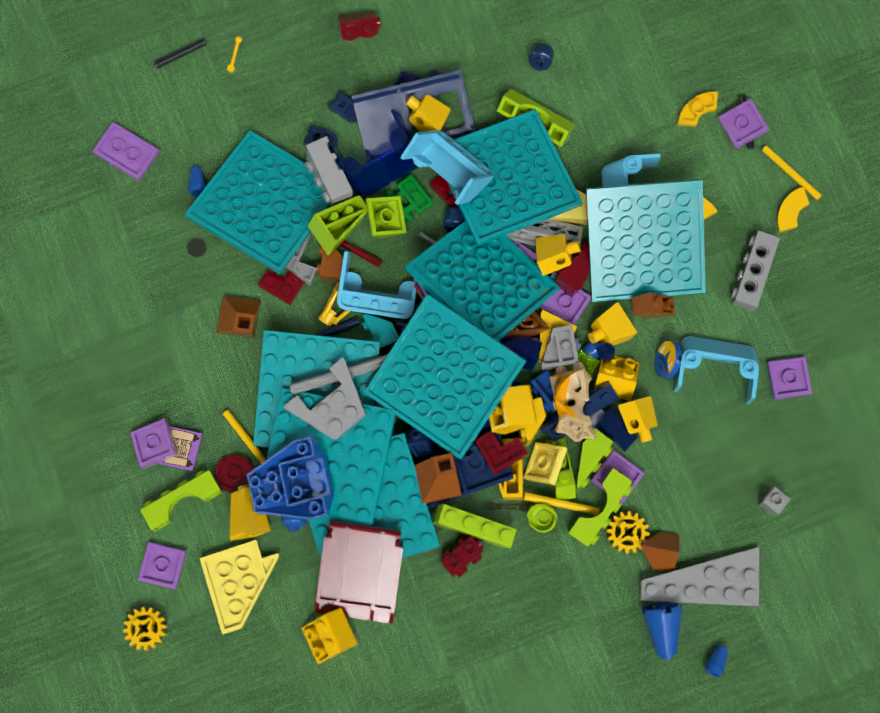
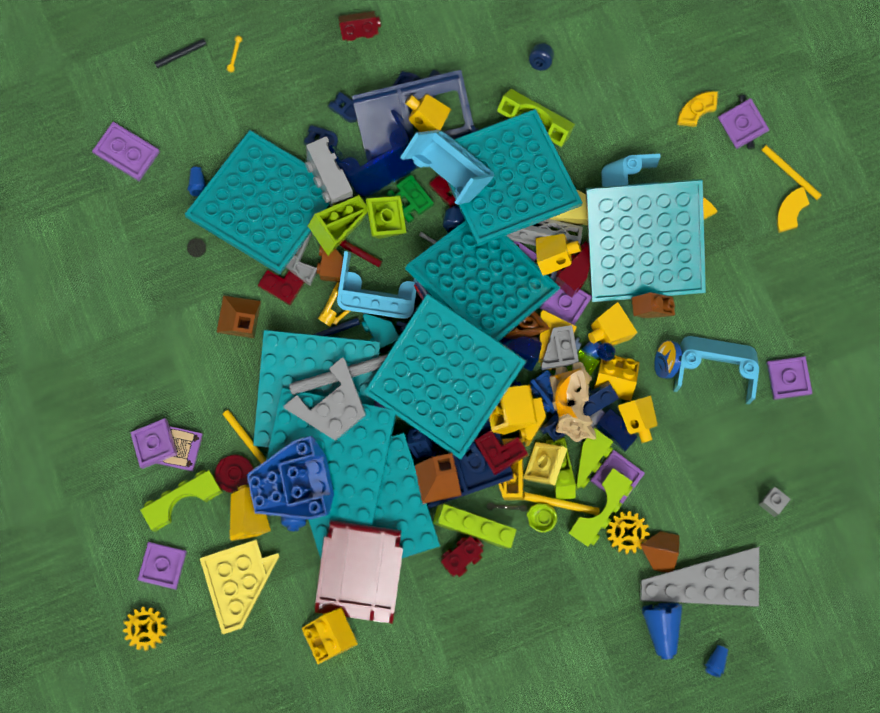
light grey brick [731,231,780,312] -> none

